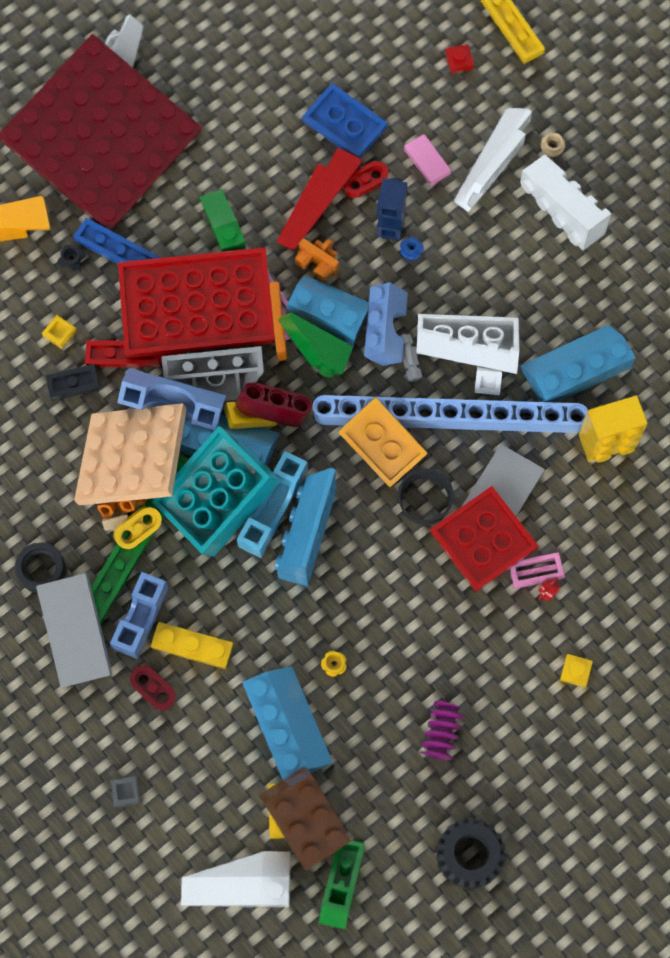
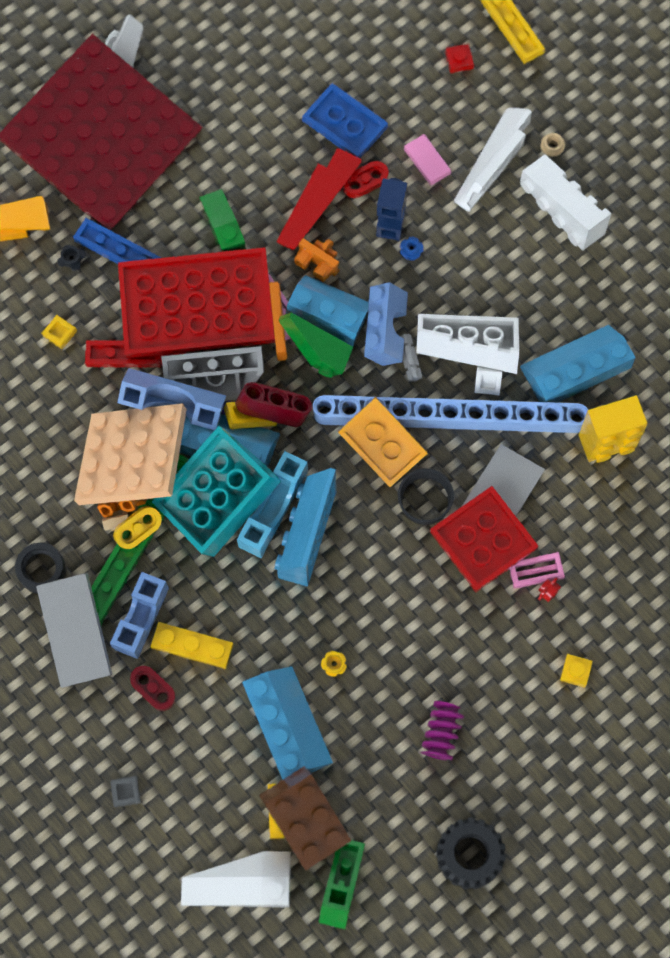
black plate [46,364,100,401] -> none

